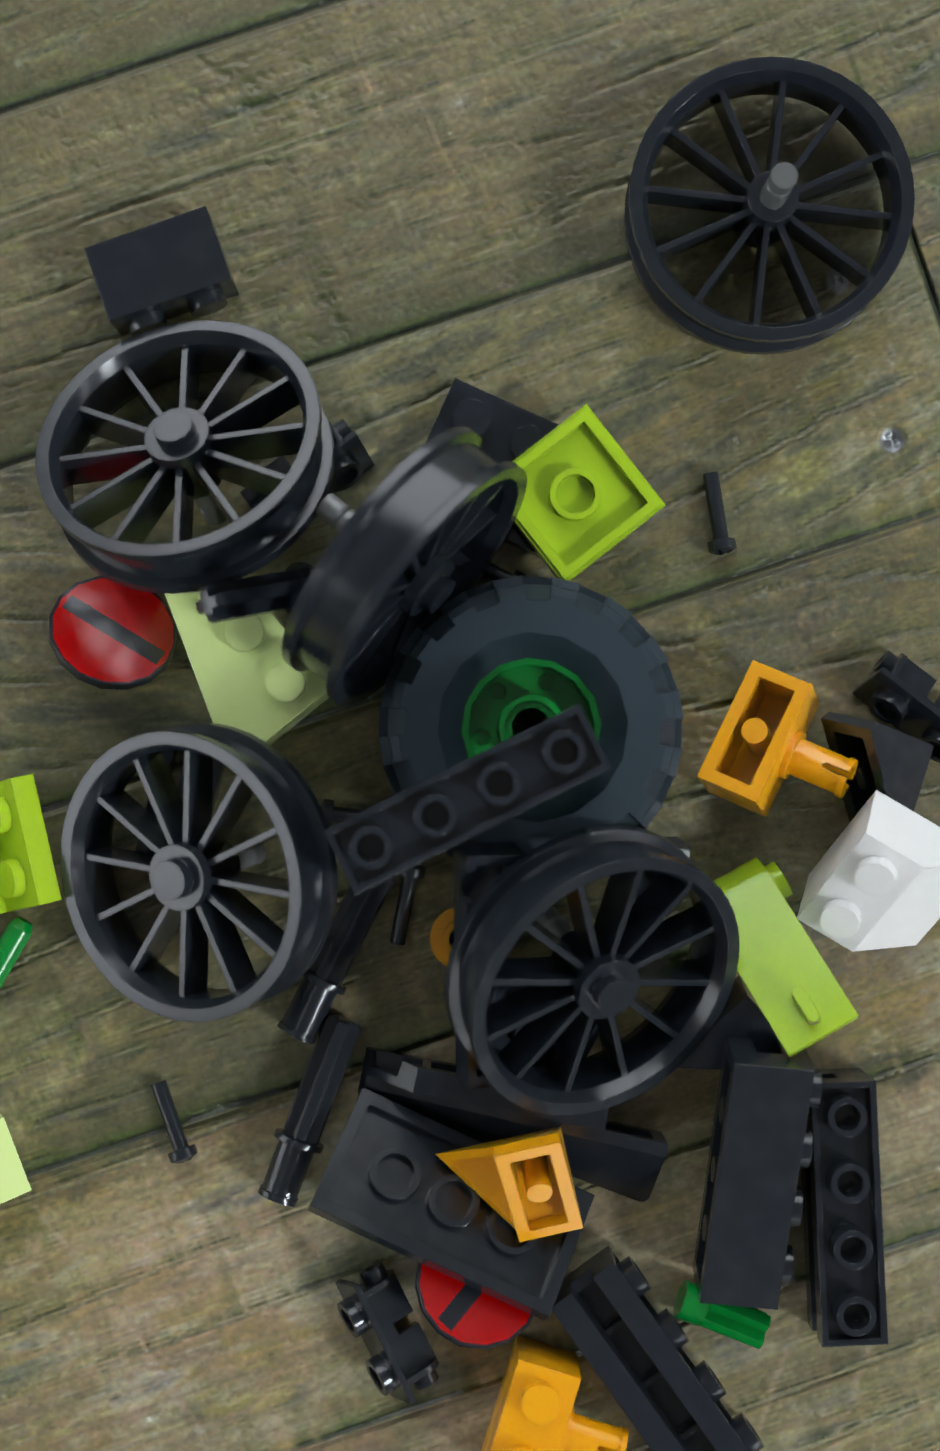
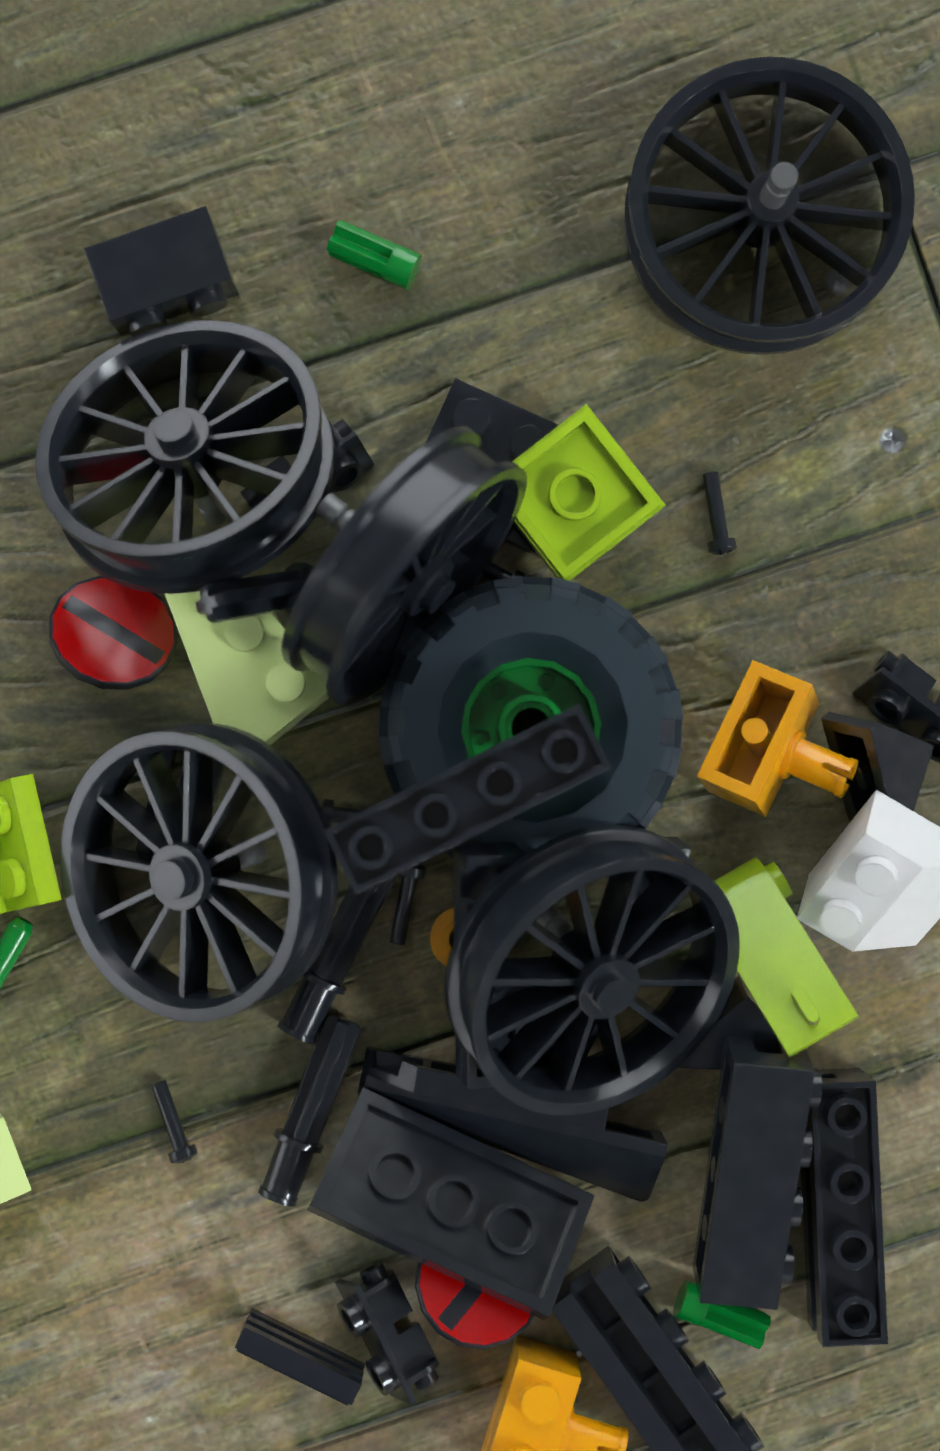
light orange slope [435,1126,583,1242] -> none
none -> black tile [234,1308,365,1406]
none -> green piece [326,219,422,290]

